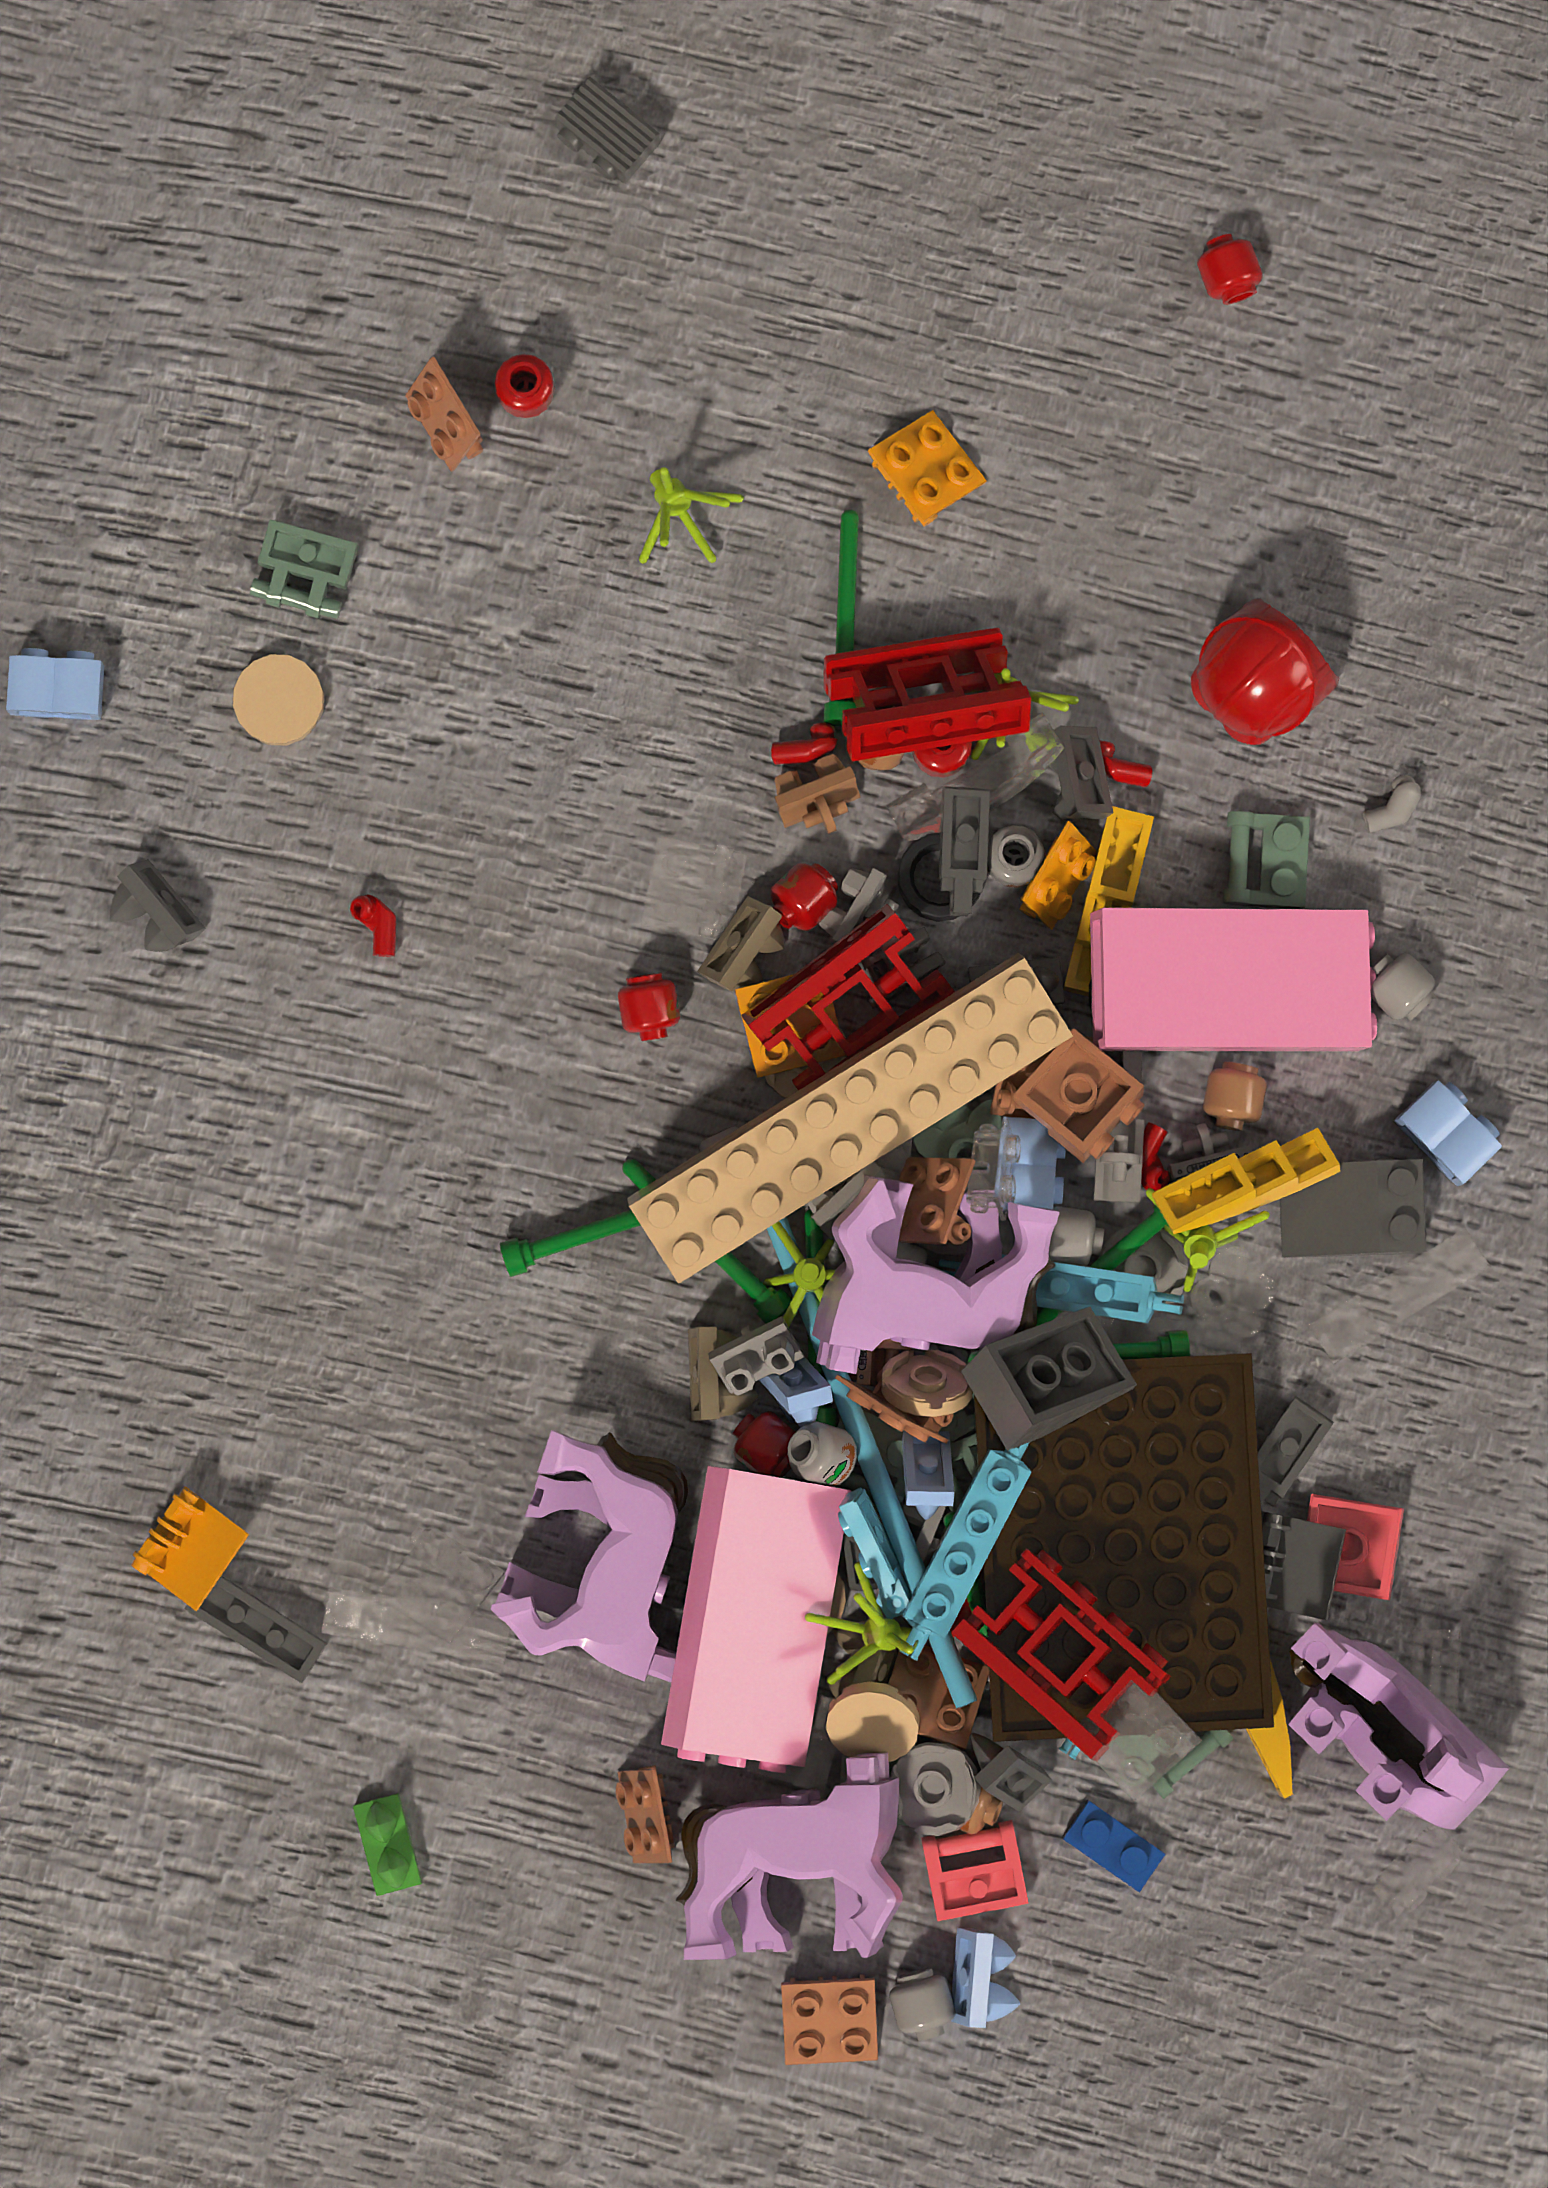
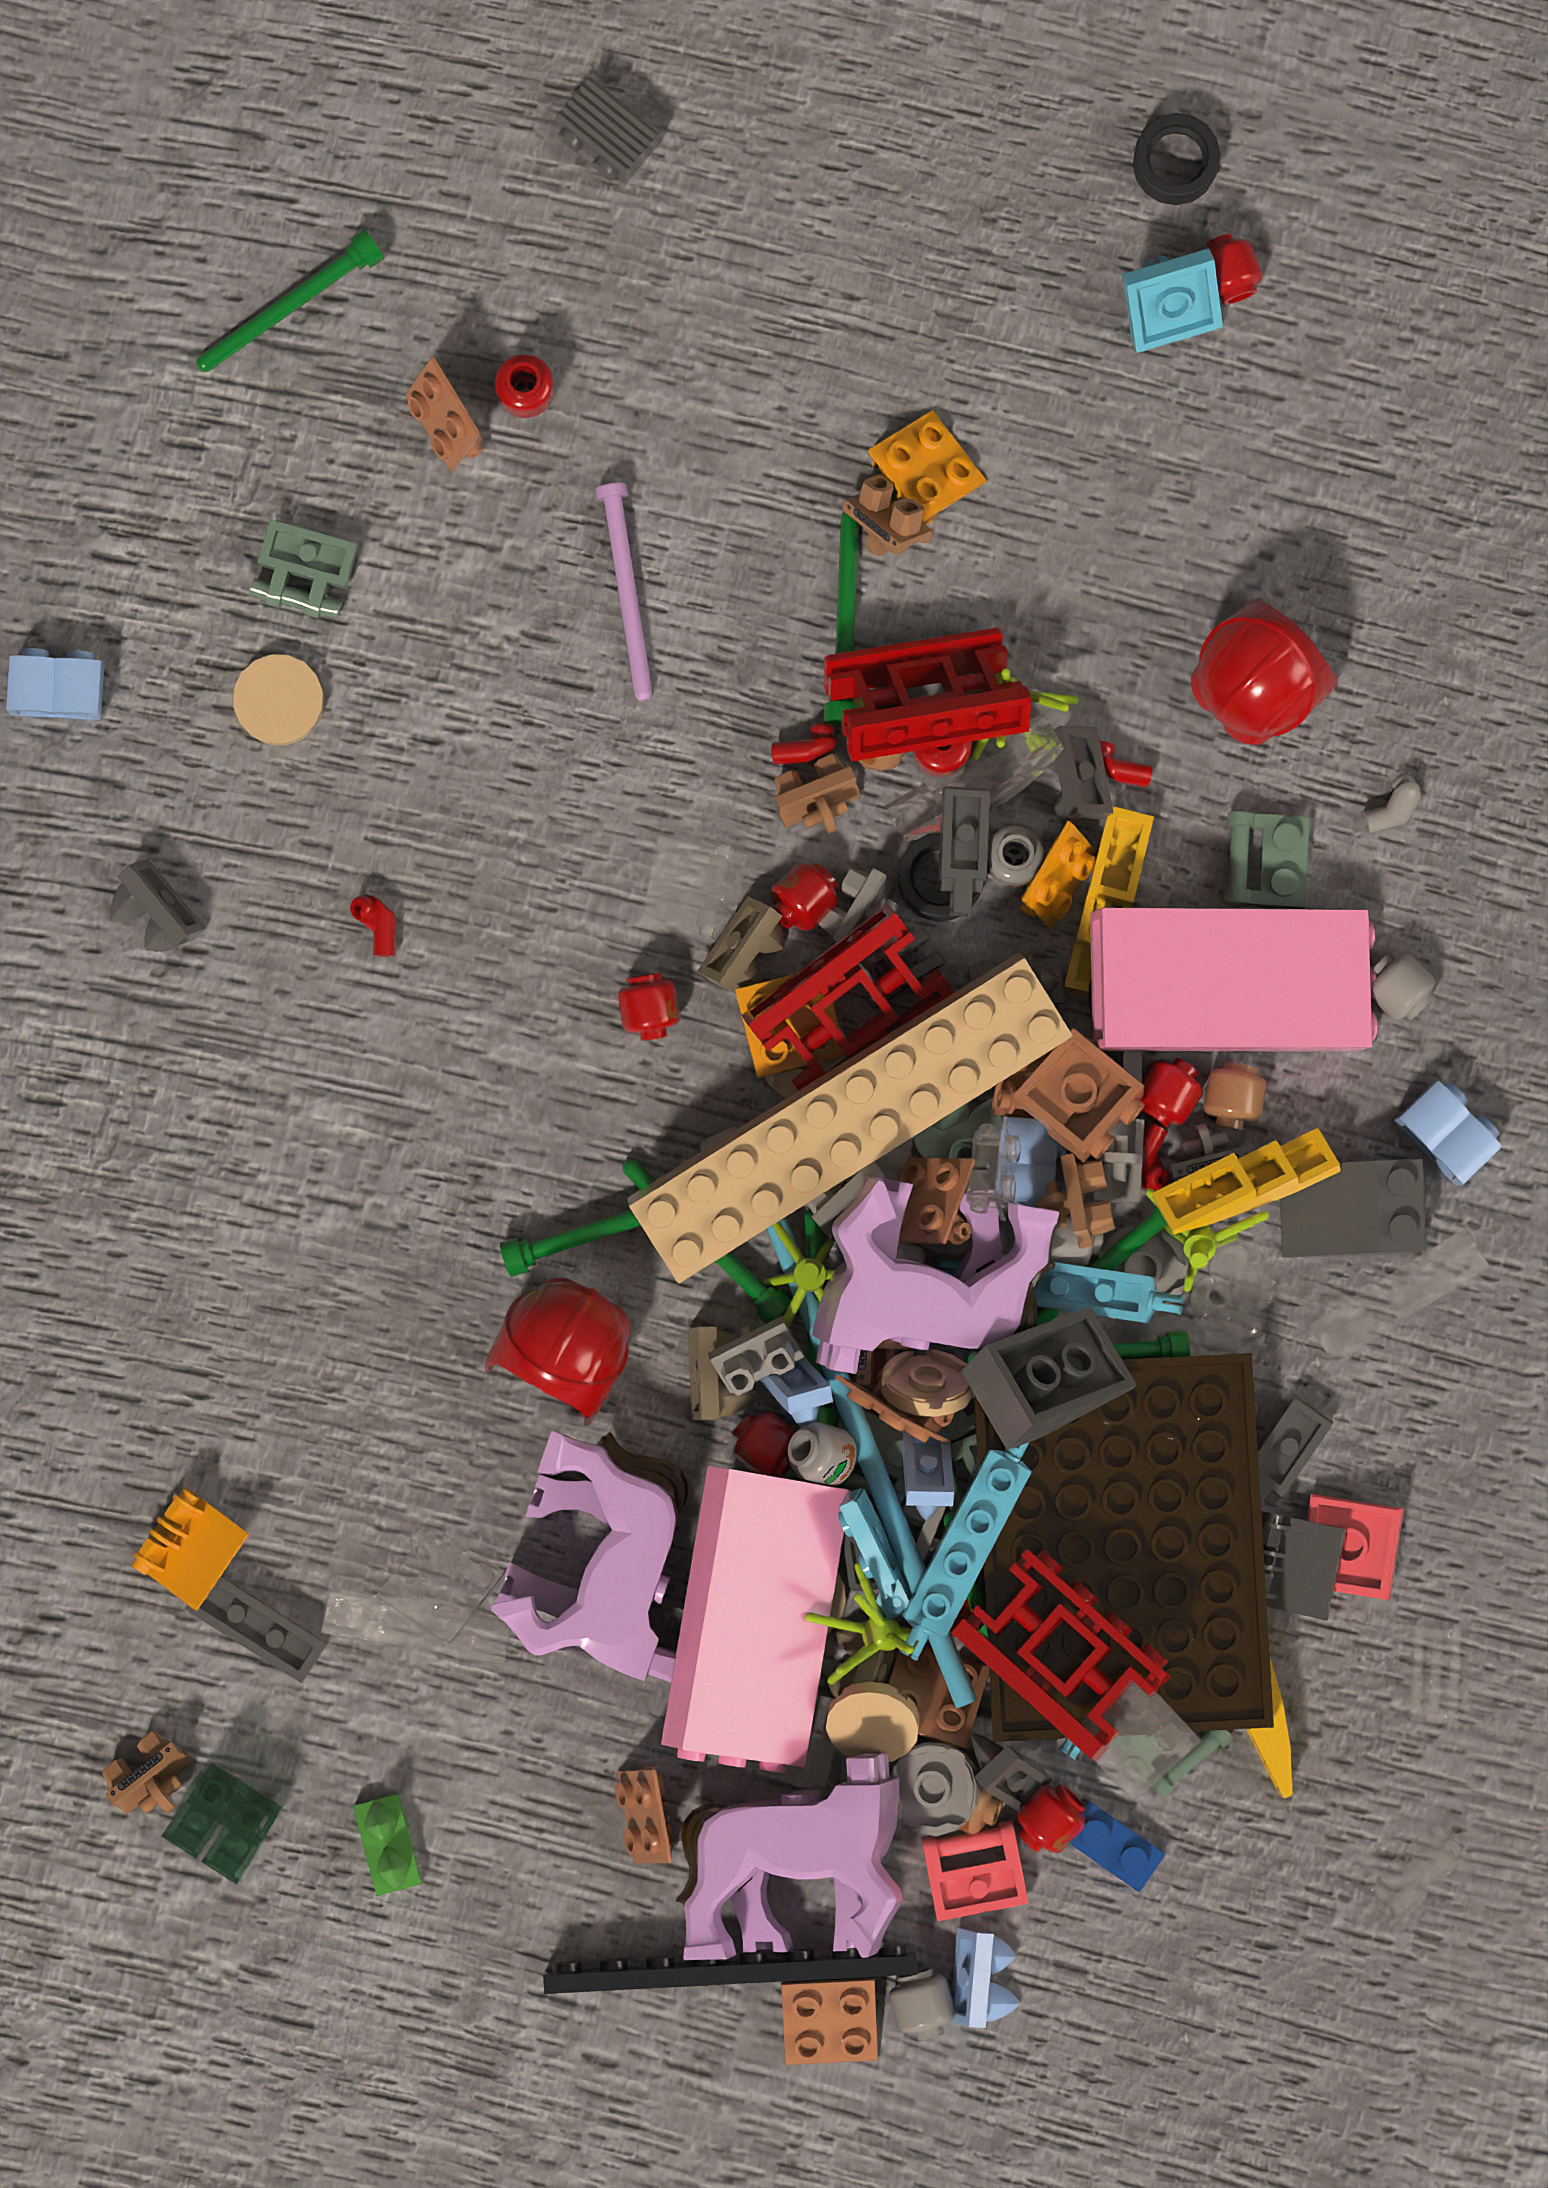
lime plant [639,467,744,564] -> none
lavender piece [1288,1623,1510,1830] -> none
none -> medium nougat hips [102,1730,193,1814]
none -> clear green hips [161,1762,283,1885]
none -> green piece [196,228,385,372]
none -> red piece [485,1278,631,1427]
none -> black plate [543,1944,918,1994]
none -> lavender bar [595,483,653,701]
none -> medium nougat hips [843,474,933,556]
none -> red head [1017,1783,1086,1853]
none -> medium nougat hips [1036,1153,1115,1249]
none -> medium azure tile [1122,248,1223,353]
none -> black tyre [1132,113,1221,206]
none -> red head [1140,1057,1203,1128]

